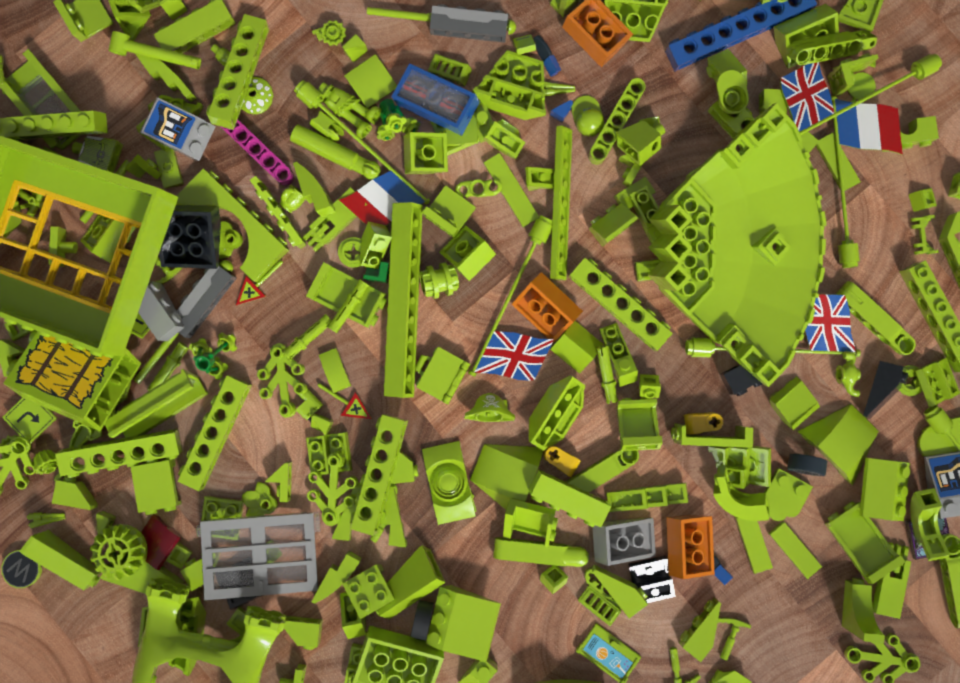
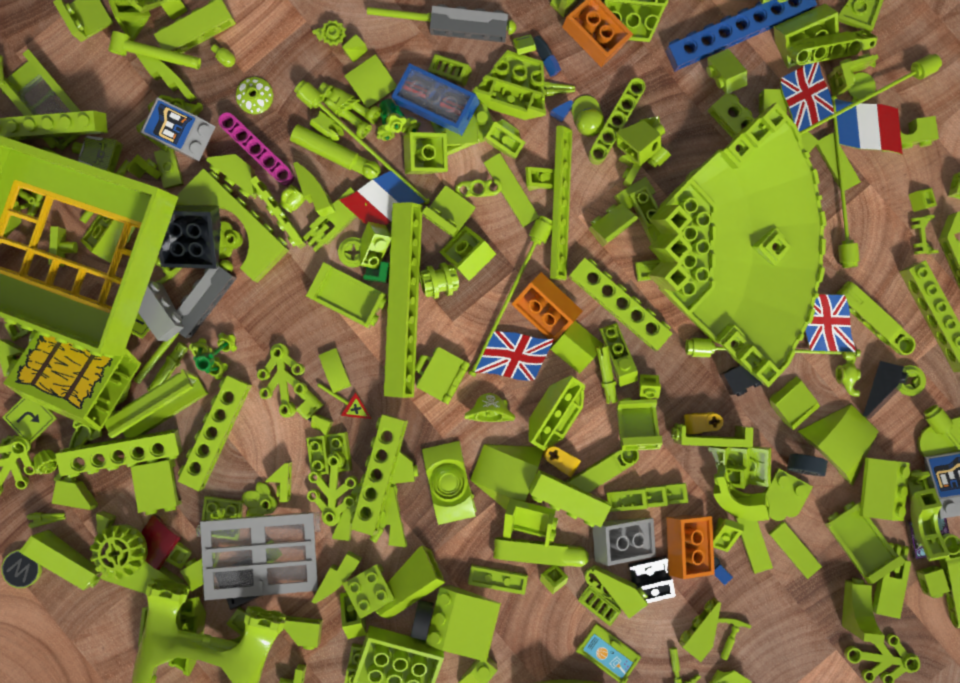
lime brick [207,14,269,130] -> none
piece [236,261,283,305] -> none
lime pin [281,314,332,361] -> none
lime pin [327,279,370,334] -> none
lime cap [716,70,749,114] -> none
lime slope [915,357,960,407] -> none
none -> lime slope [206,154,257,199]
none -> lime tile [468,564,528,595]
none -> lime hat [647,146,671,168]
none -> lime slope [713,518,744,552]
none -> lime bracket [907,470,930,501]
none -> lime brick [916,565,950,598]

